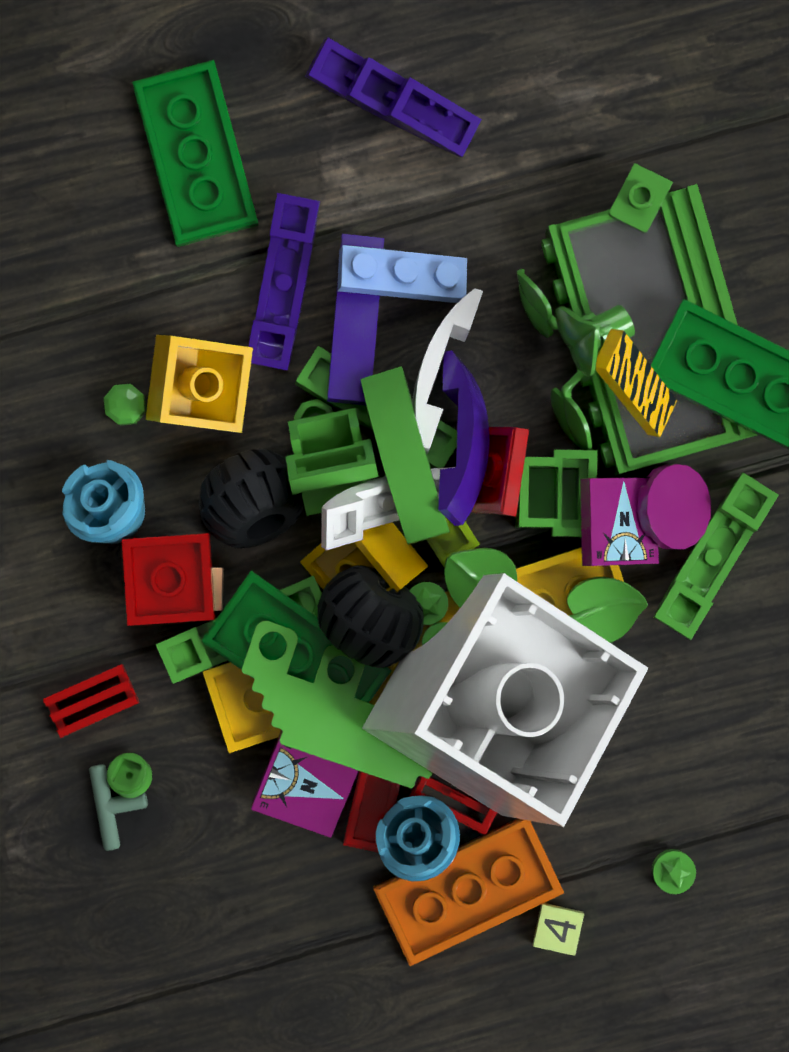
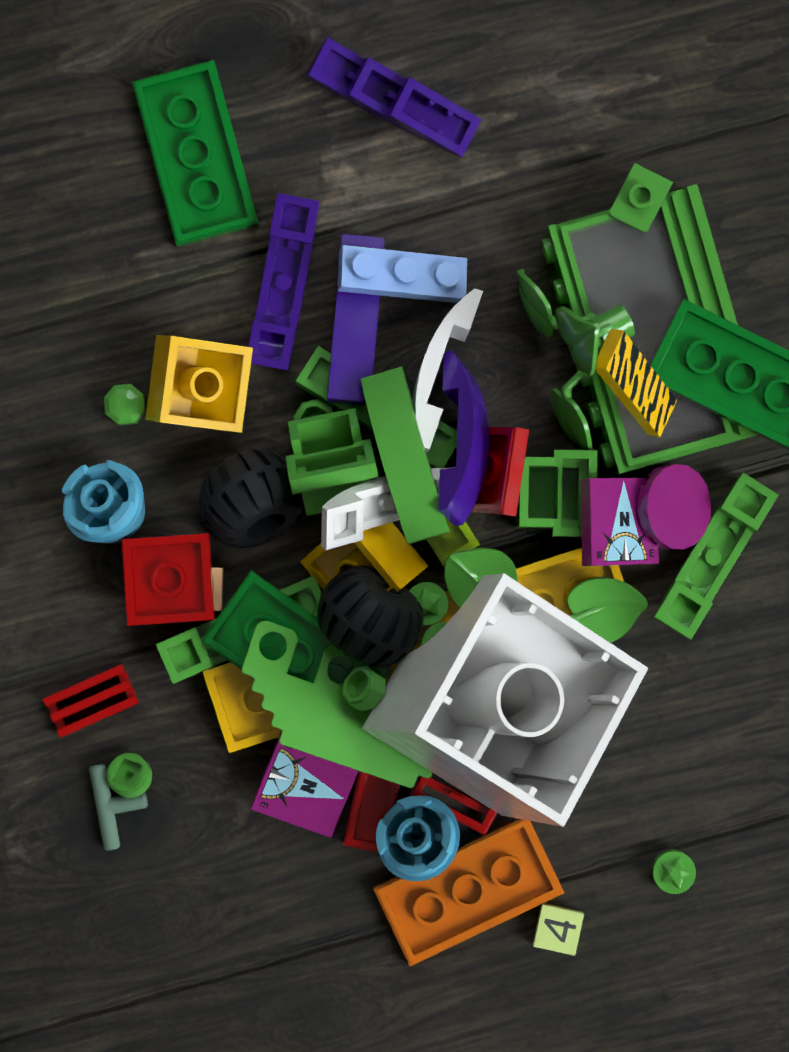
none -> bright green tile [342,665,386,711]

